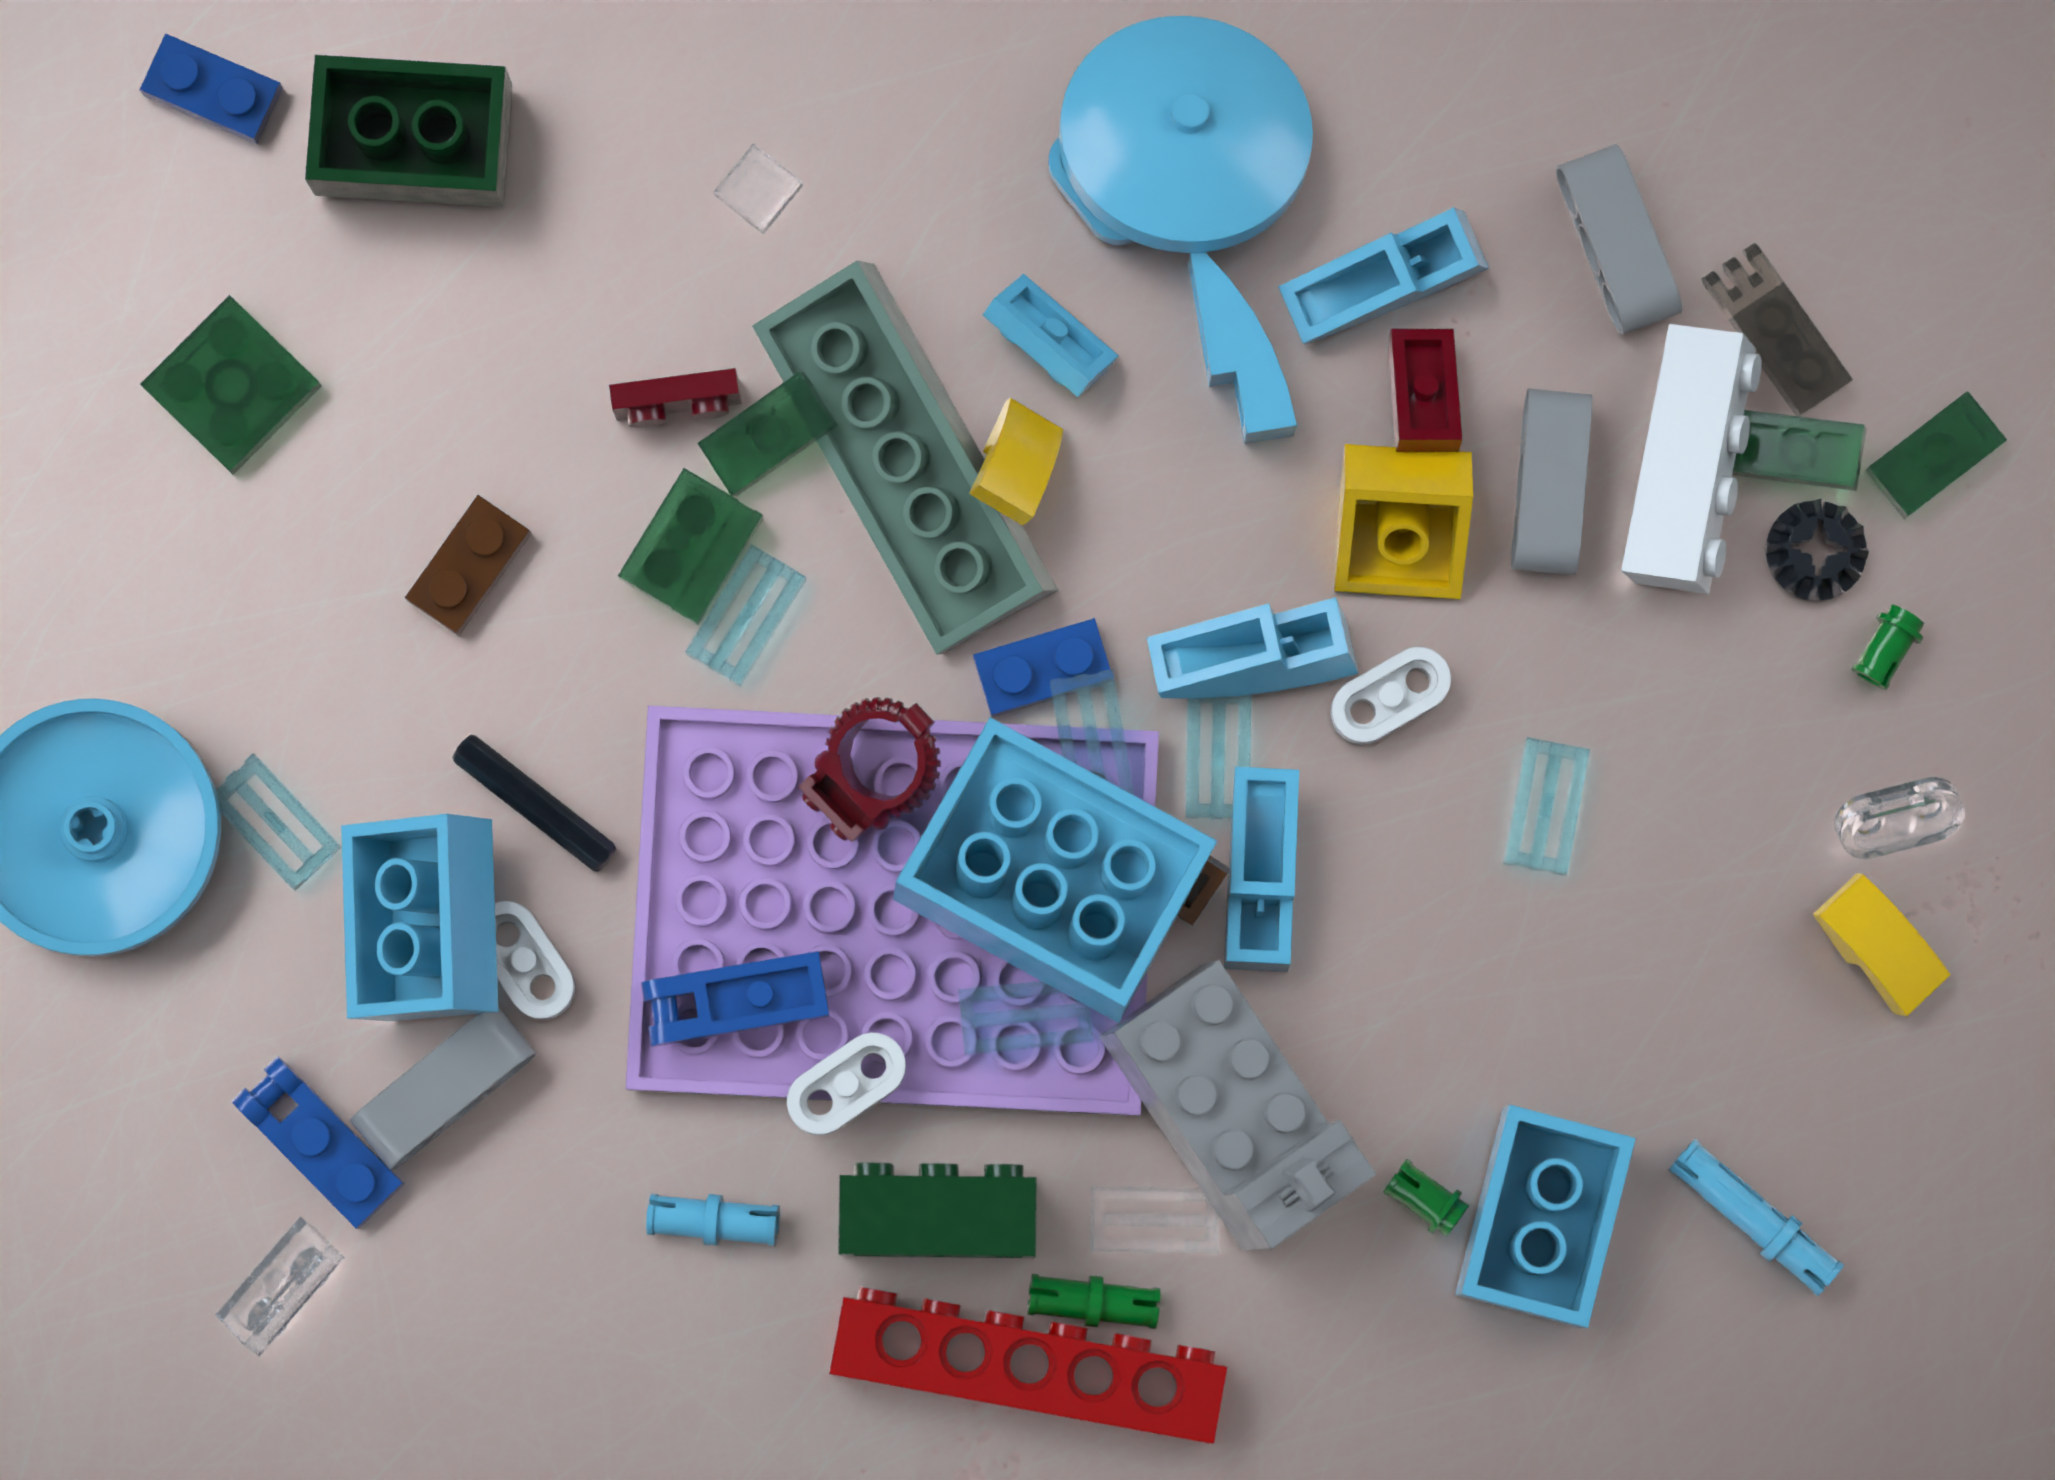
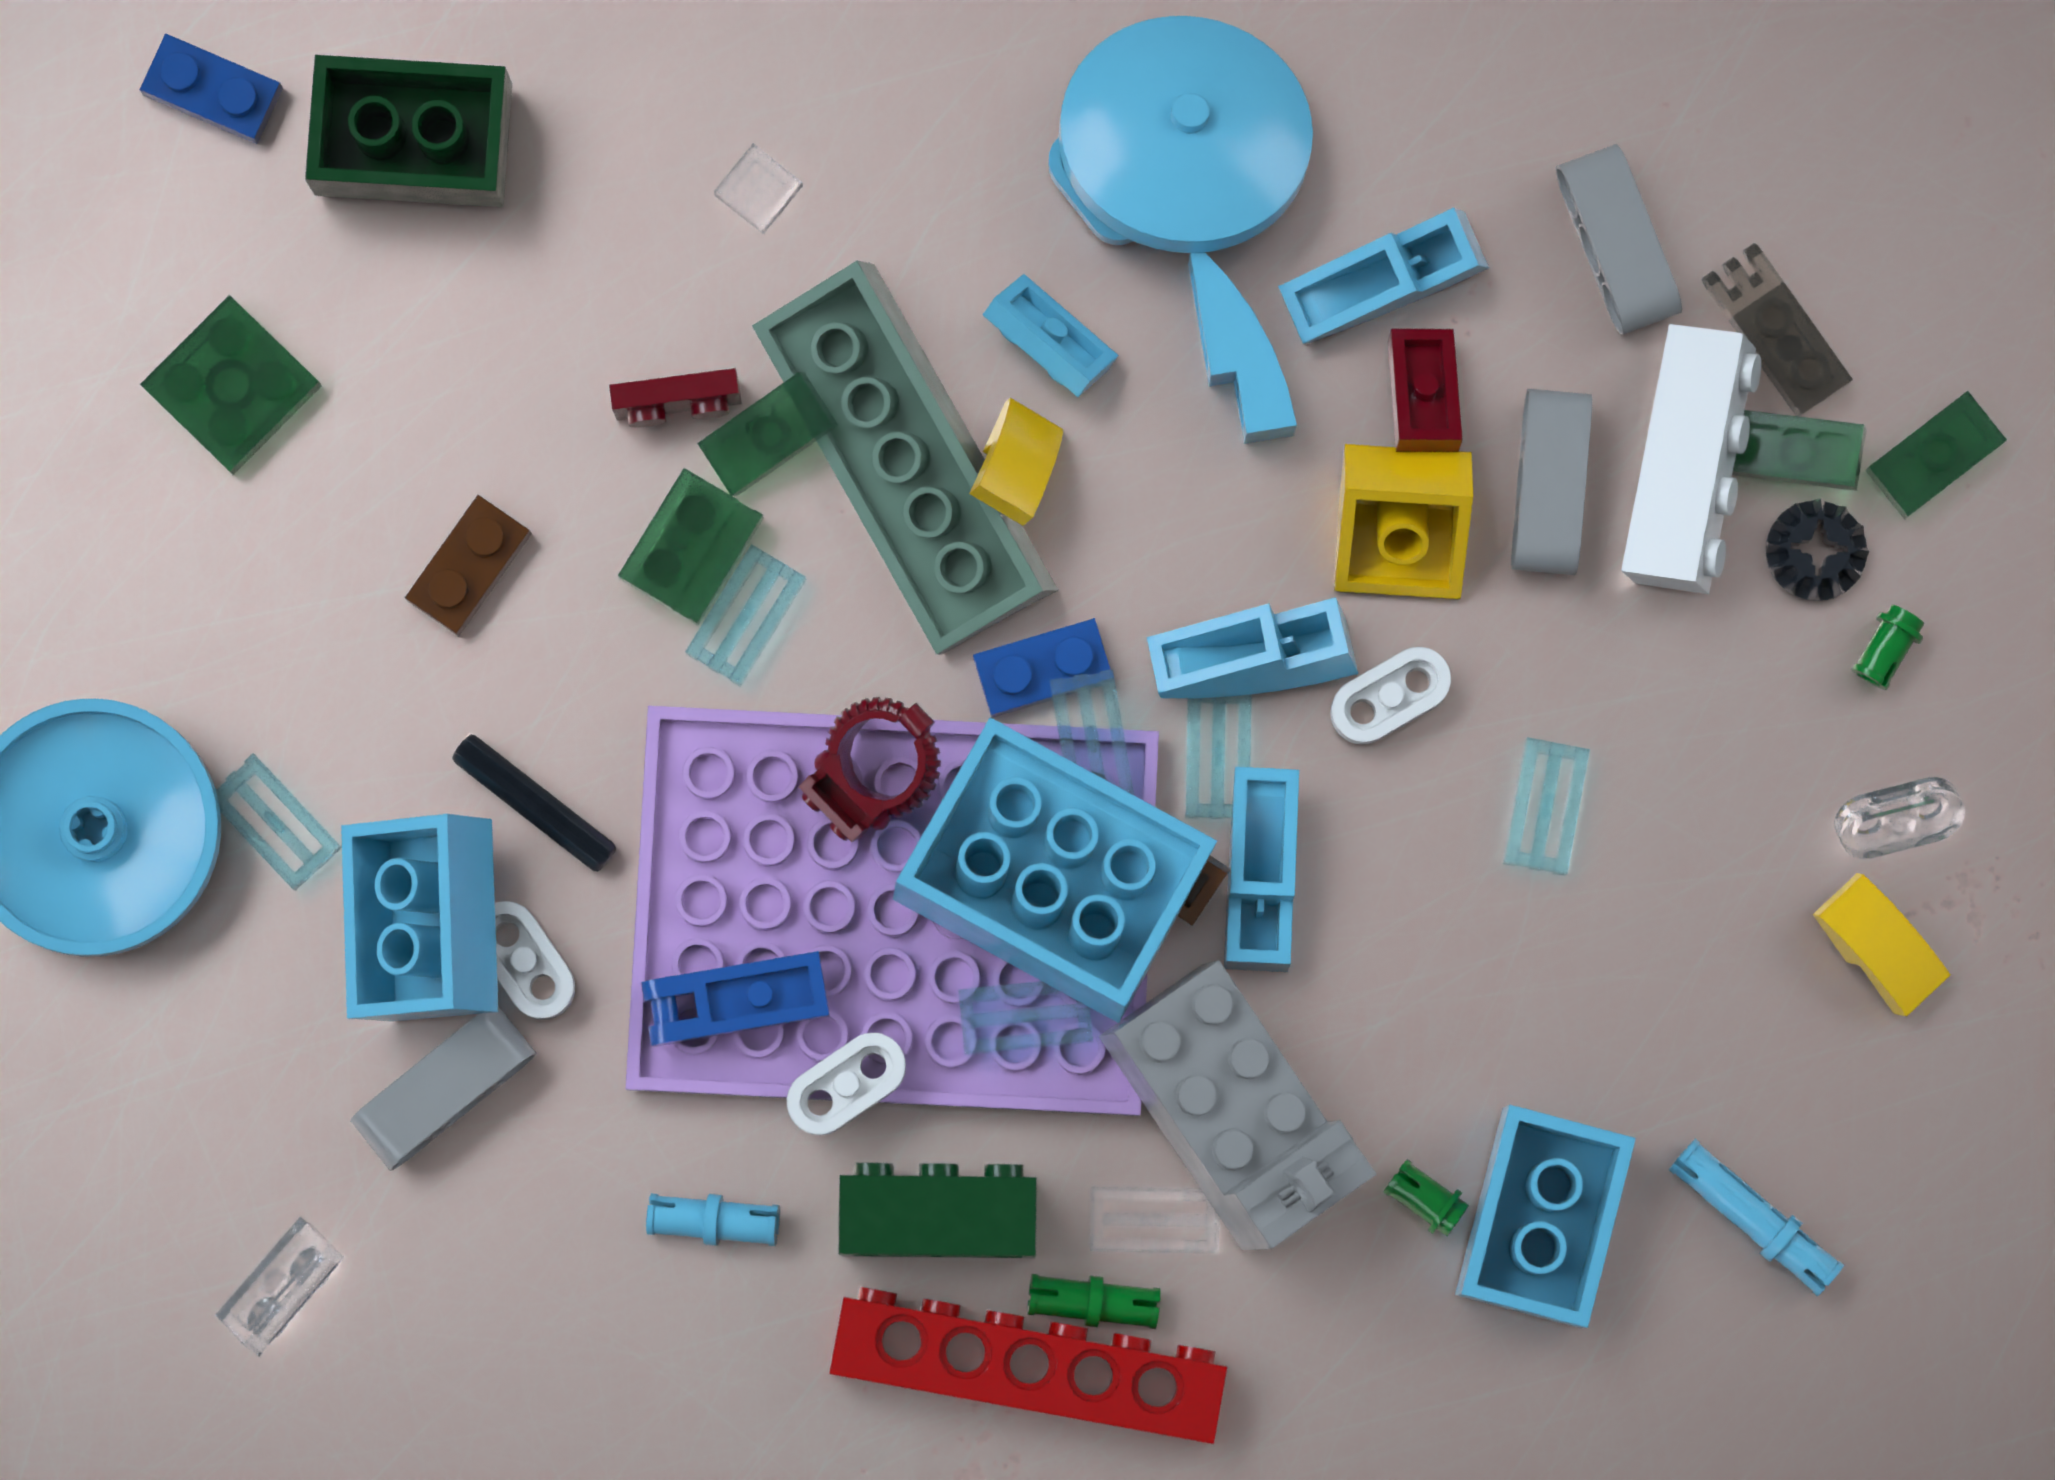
blue plate [231,1055,405,1229] -> none

